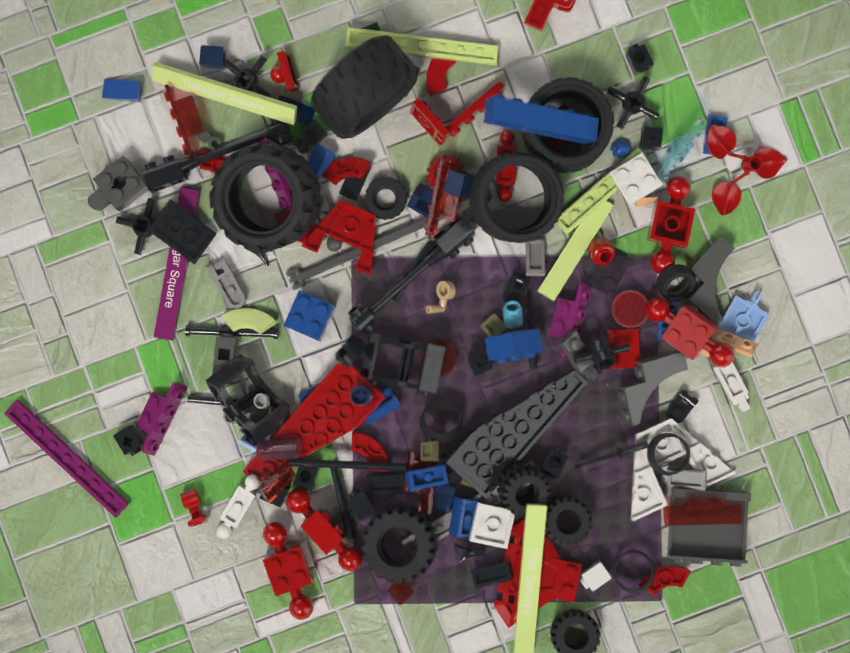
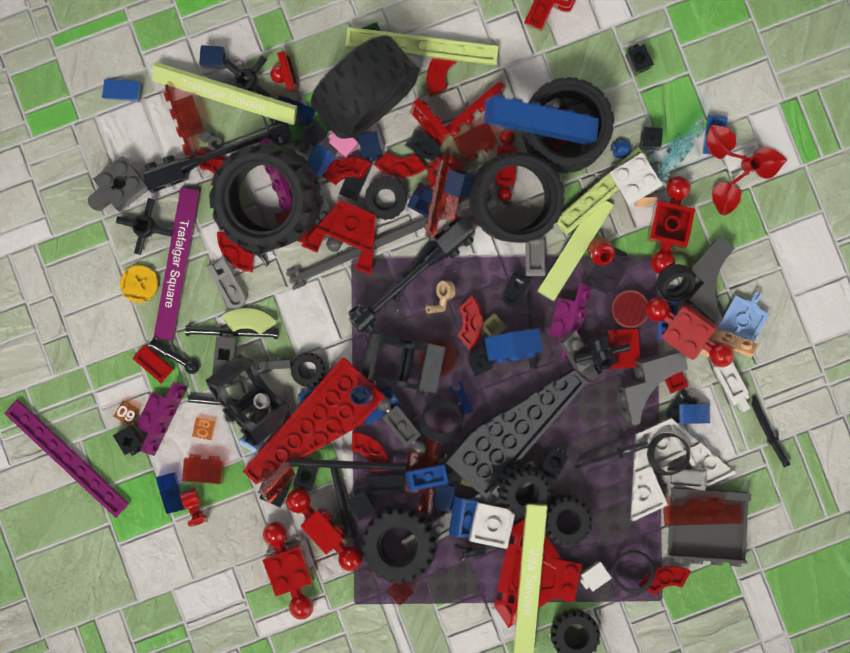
black tile [147,199,217,265] -> none
white plate [216,474,260,539] -> none
brick [257,438,302,460] -> none
blue brick [284,291,335,342] -> none
black piece [334,335,368,369] -> none
olive tile [421,441,439,462] -> none
black tile [471,561,513,589] -> none
medium azure brick [503,301,523,329] -> none
black bar [606,76,660,130] -> none
none -> clear orange tile [113,400,140,426]
none -> yellow tile [120,265,159,303]
none -> red tile [132,344,174,384]
none -> black pin [147,337,200,374]
none -> clear blue slope [156,472,185,514]
none -> clear red brick [182,454,225,484]
none -> clear orange tile [192,417,216,440]
none -> red tile [217,232,254,273]
none -> dark grey plate [257,357,292,370]
none -> black tyre [290,353,326,387]
none -> bright pink brick [329,132,359,158]
none -> dark blue brick [358,131,382,162]
none -> red tile [374,152,427,178]
none -> dark grey plate [377,397,427,456]
none -> black plate [405,130,440,160]
none -> clear blue plate [449,381,474,415]
none -> clear red brick [453,123,498,162]
none -> red tile [457,295,484,350]
none -> red tile [664,372,688,394]
none -> blue slope [679,404,710,424]
none -> black sword [751,396,791,468]

